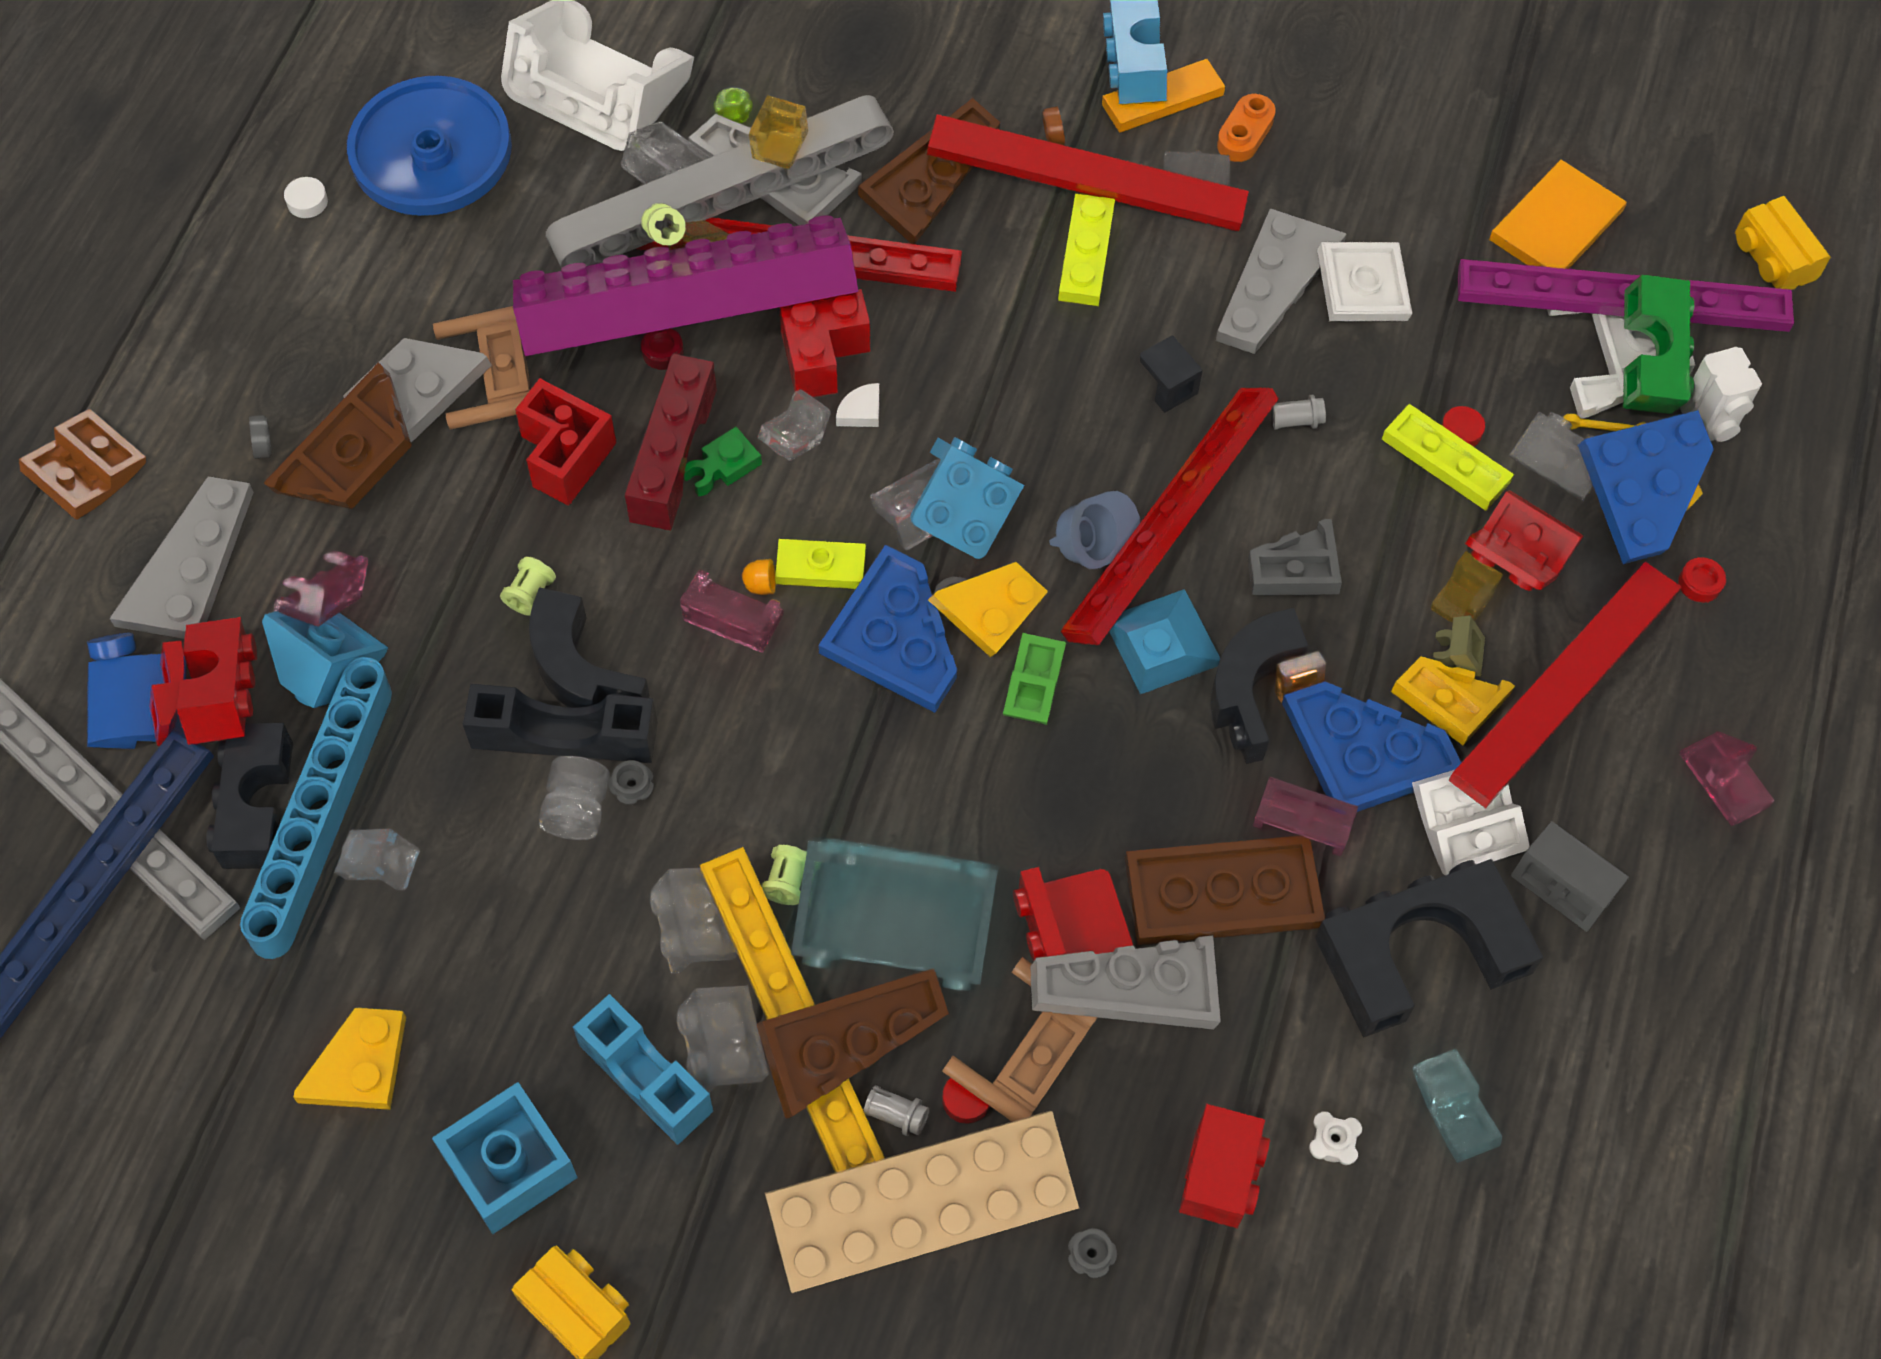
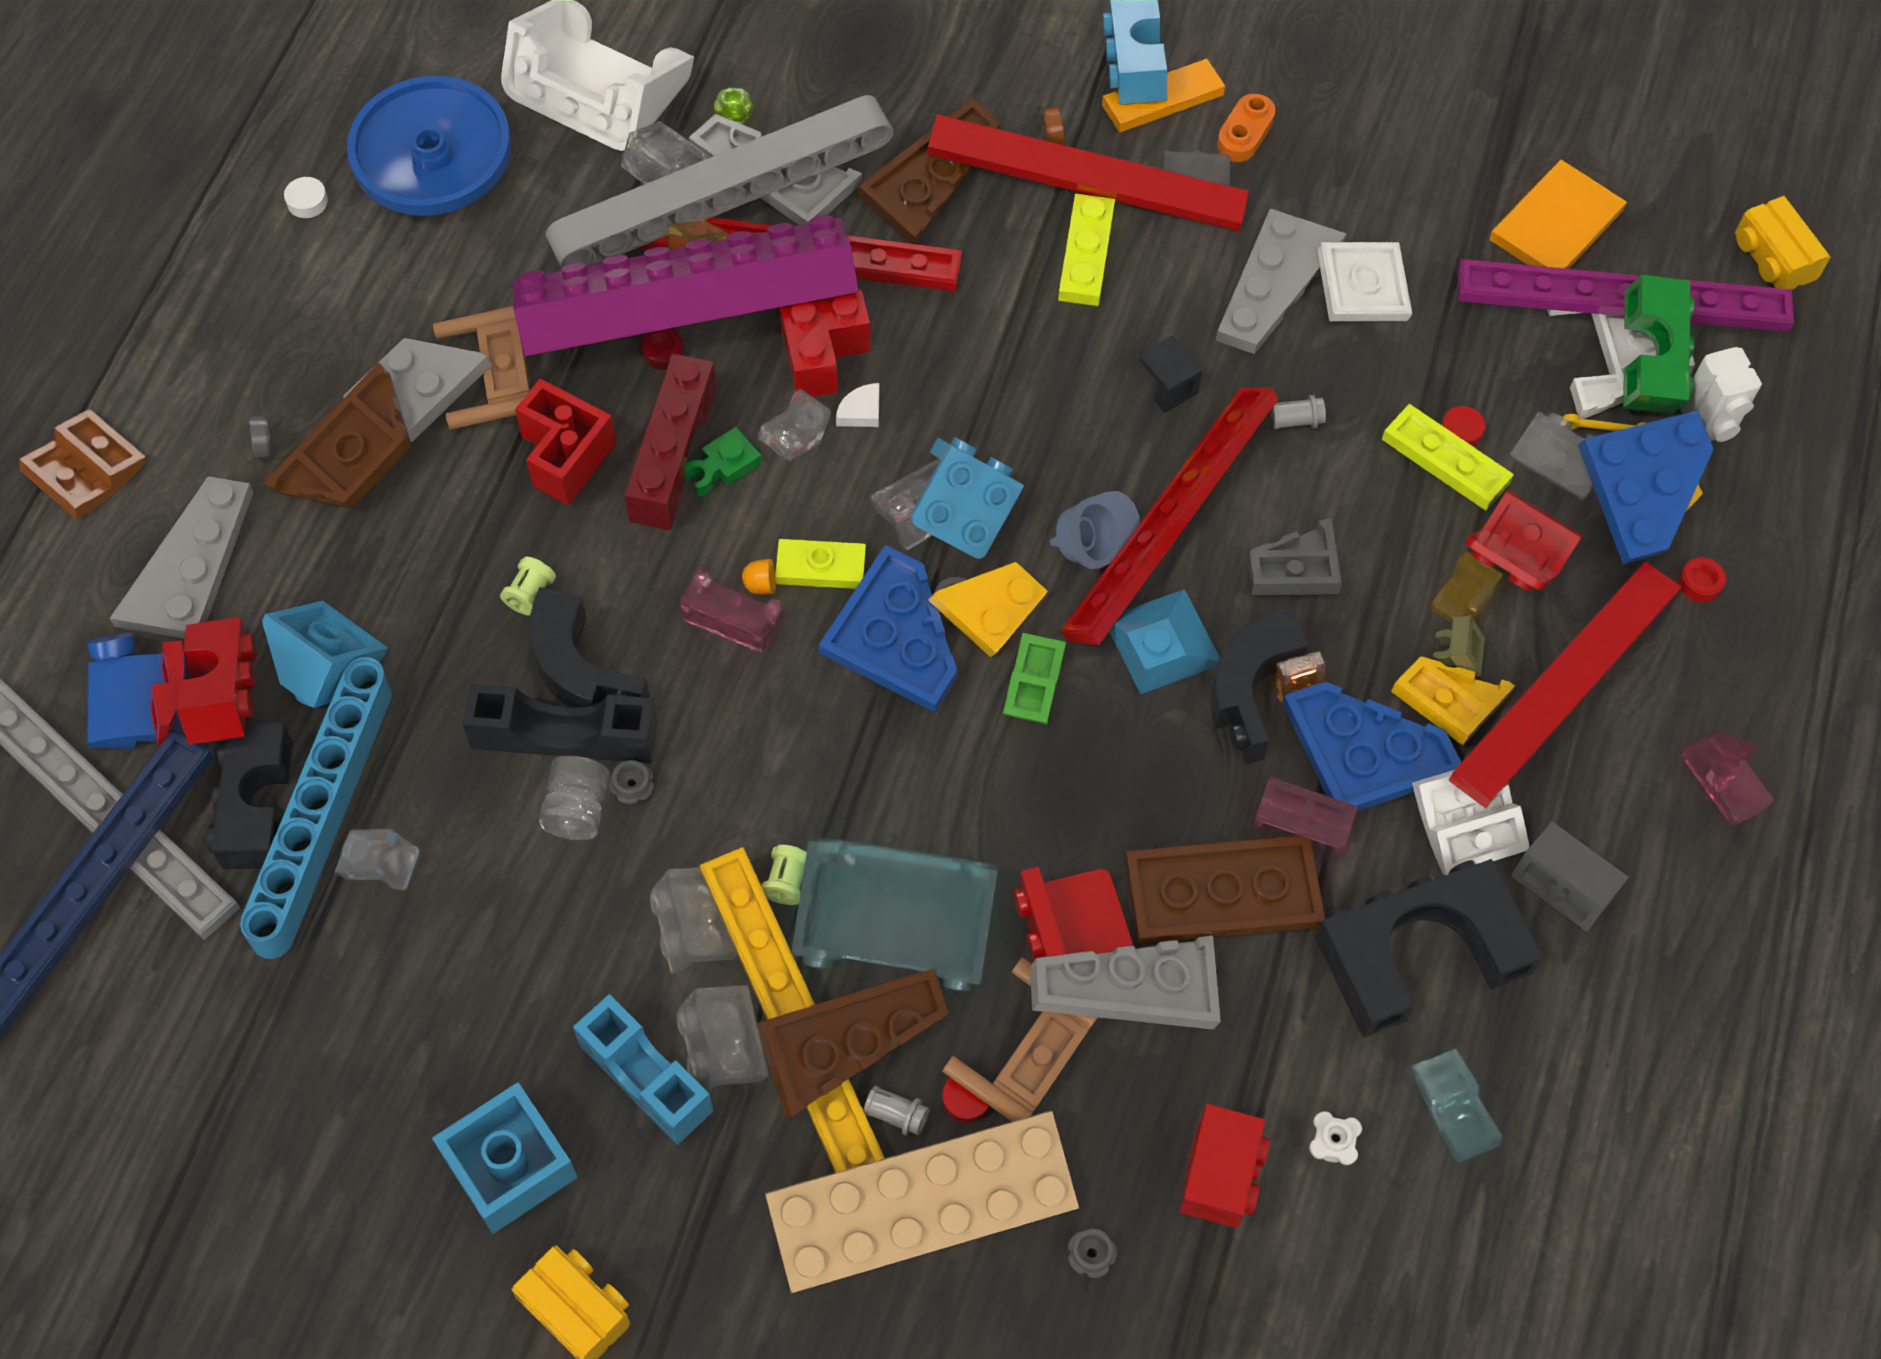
clear pink hinge [274,551,368,627] -> none
yellow wing [293,1008,406,1110] -> none
yellowish green bush [641,203,686,245] -> none
clear yellow panel [749,95,809,169] -> none

